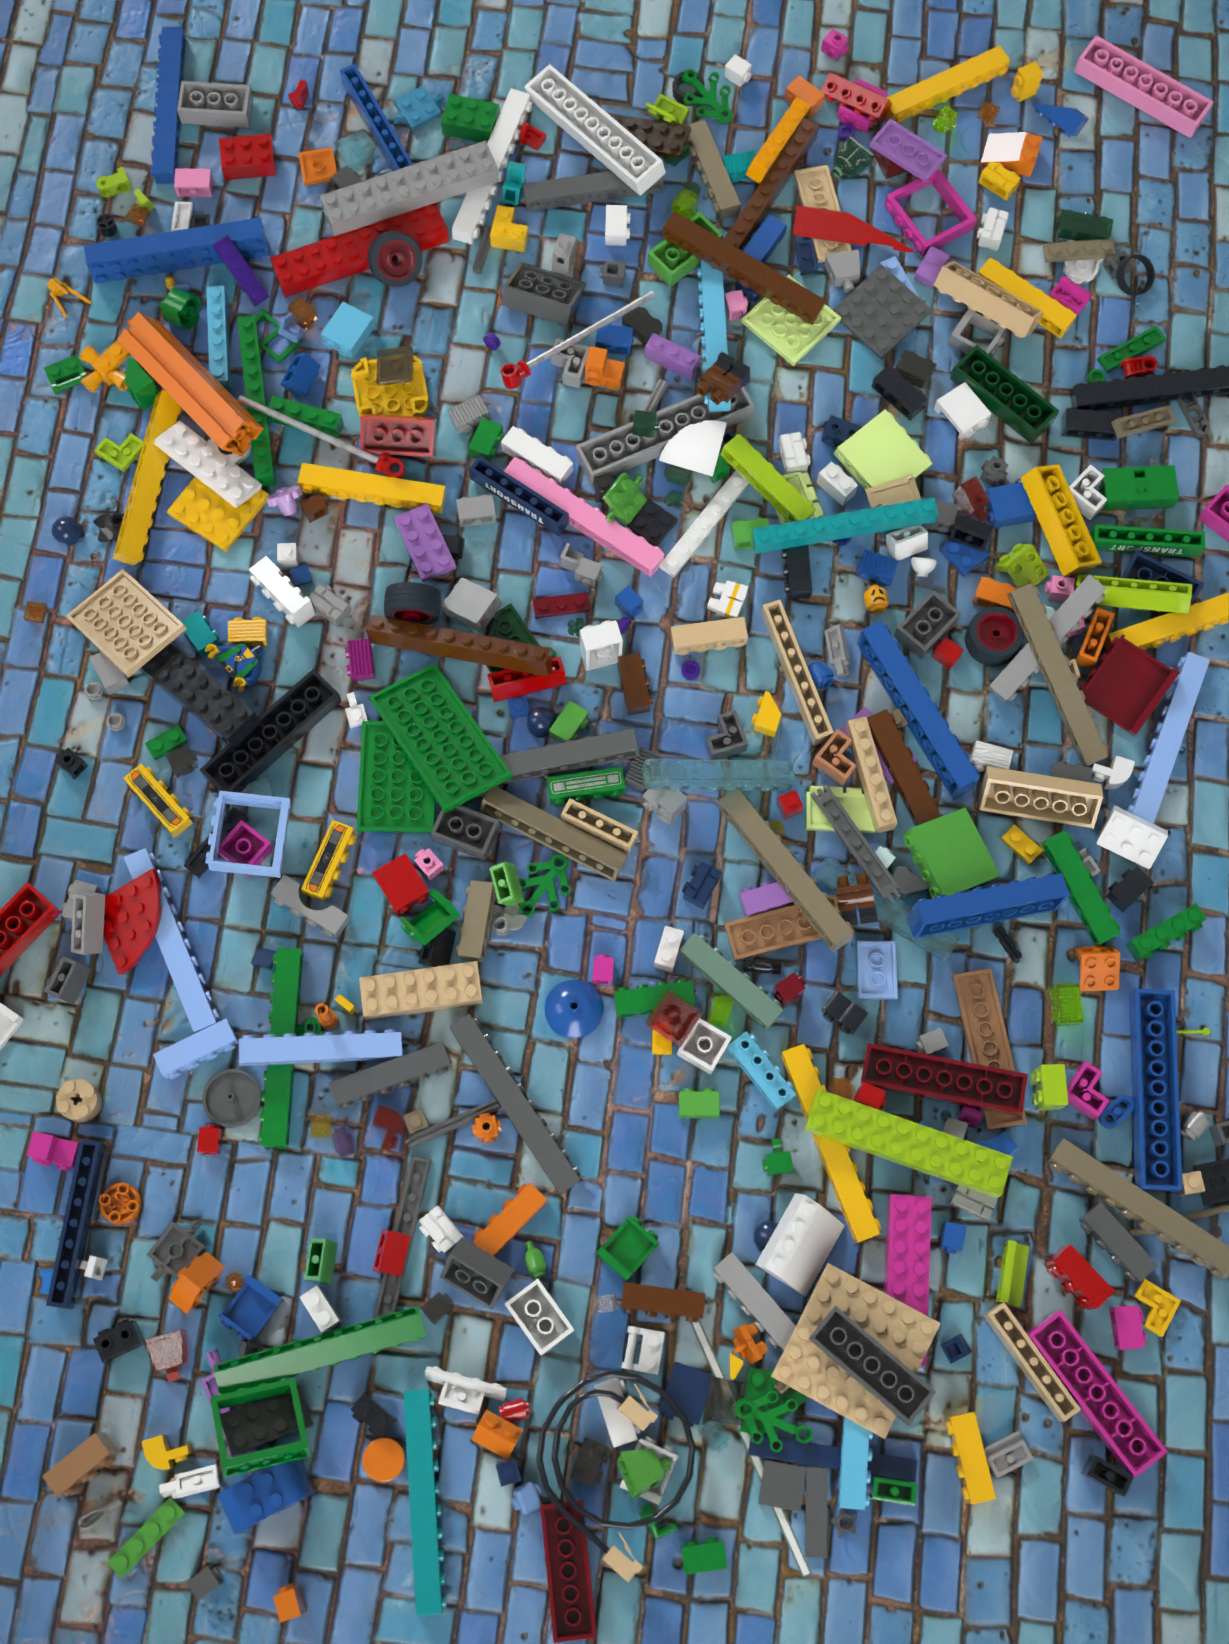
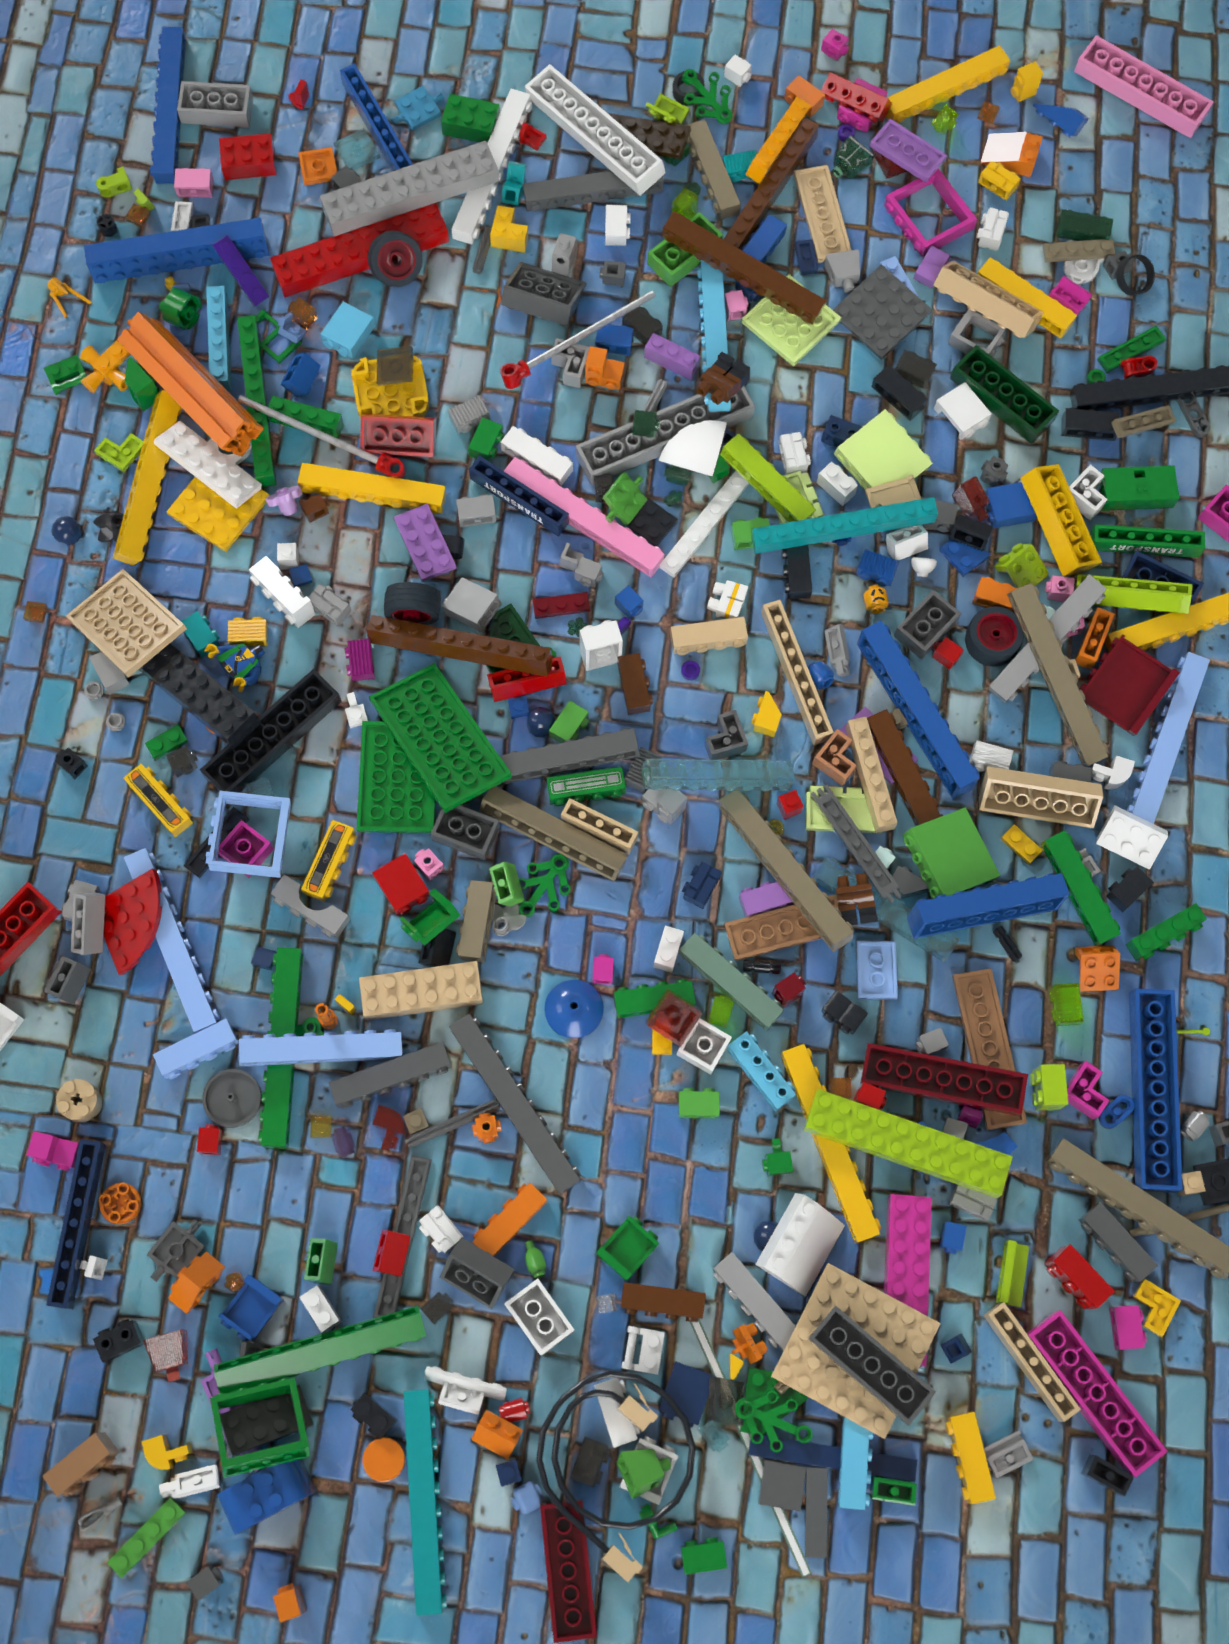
dark purple tile [483,332,501,351] -> none
red sticker [793,205,914,253] -> none
dark grey plate [831,1508,858,1536] -> none

